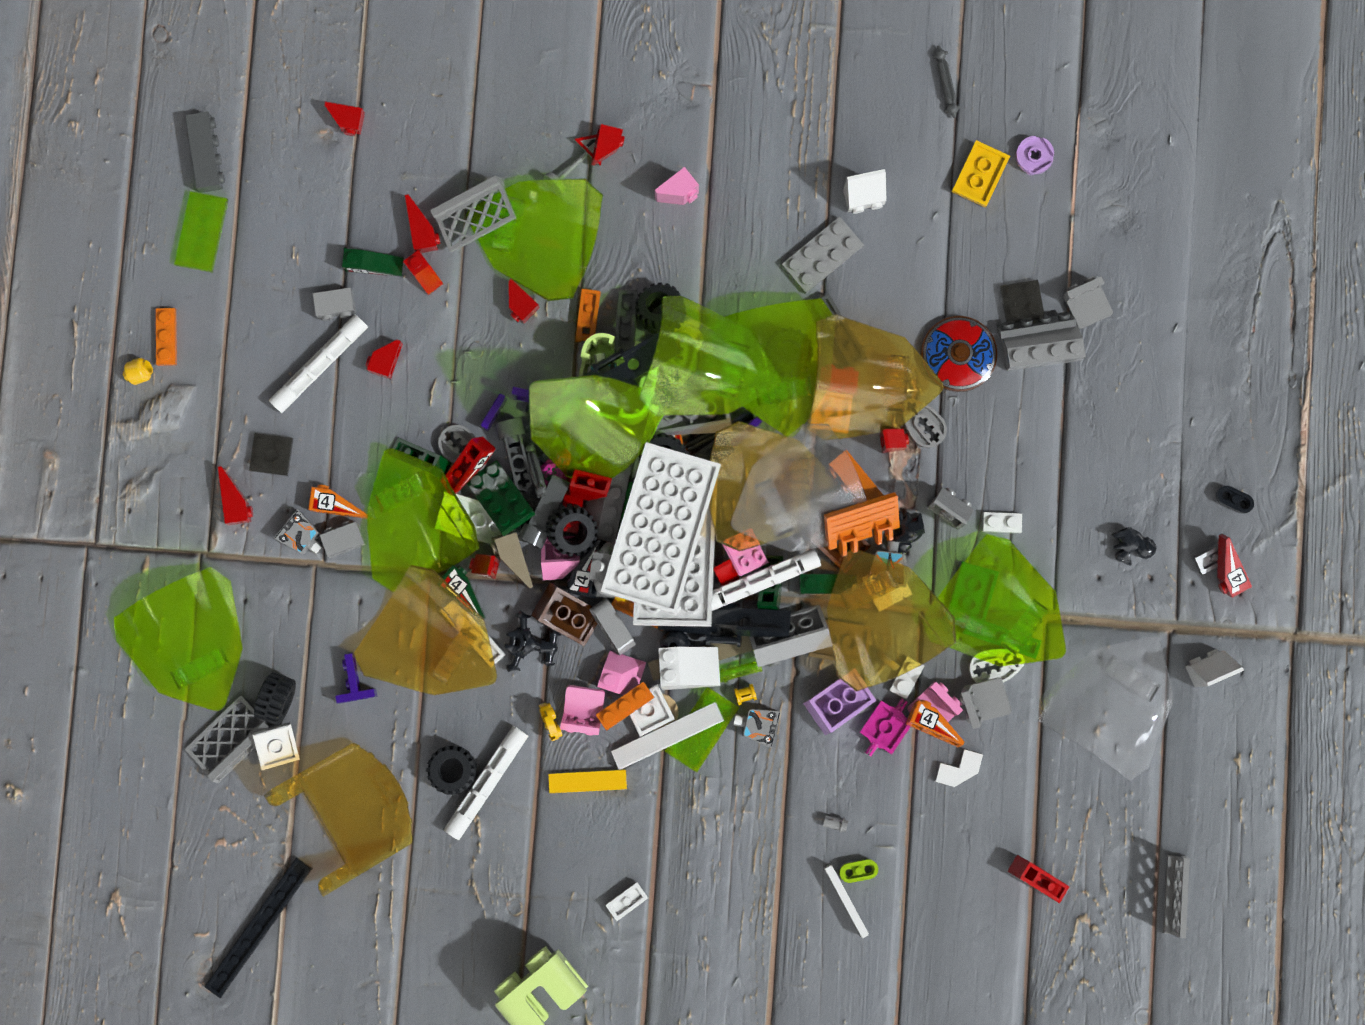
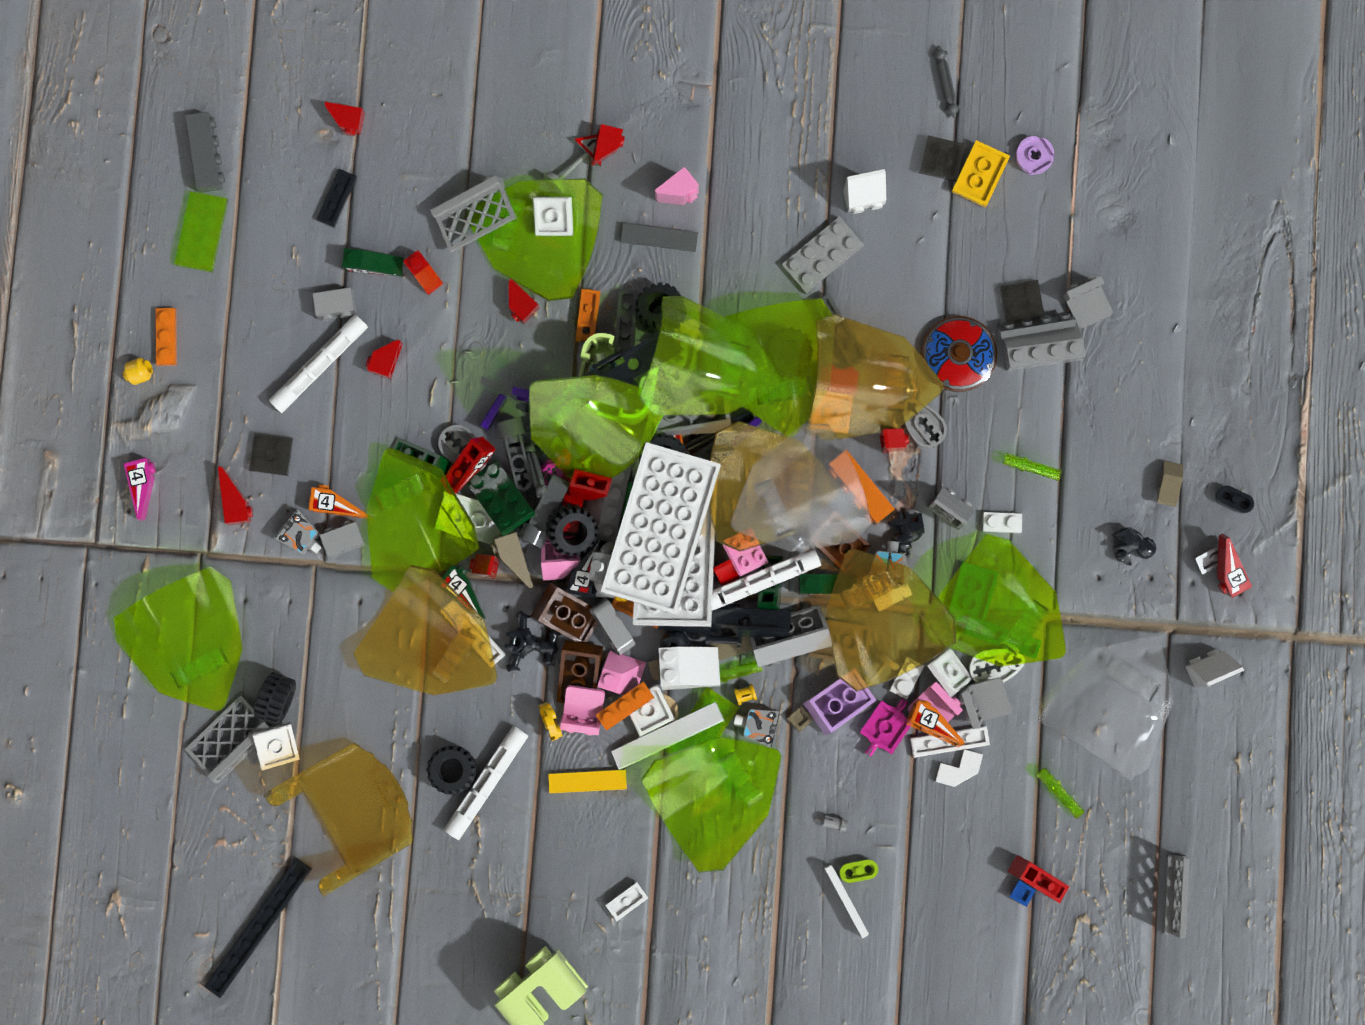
dark purple bracket [335,653,378,704] -> none
red slope [405,194,441,253] -> none
orange hinge [824,492,900,557] -> none
none -> dark pink slope [124,458,156,521]
none -> black tile [316,169,357,228]
none -> white tile [533,197,573,236]
none -> reddish brown slope [556,640,603,703]
none -> dark grey tile [621,223,698,252]
none -> clear neon green windscreen [641,737,781,873]
none -> dark tan tile [787,705,814,732]
none -> white tile [910,726,990,758]
none -> clear smoke plate [919,135,965,182]
none -> white tile [928,648,972,697]
none -> clear neon green pin [1003,453,1062,481]
none -> blue plate [1009,880,1036,907]
none -> clear neon green pin [1036,767,1085,819]
none -> dark tan slope [1157,461,1183,507]

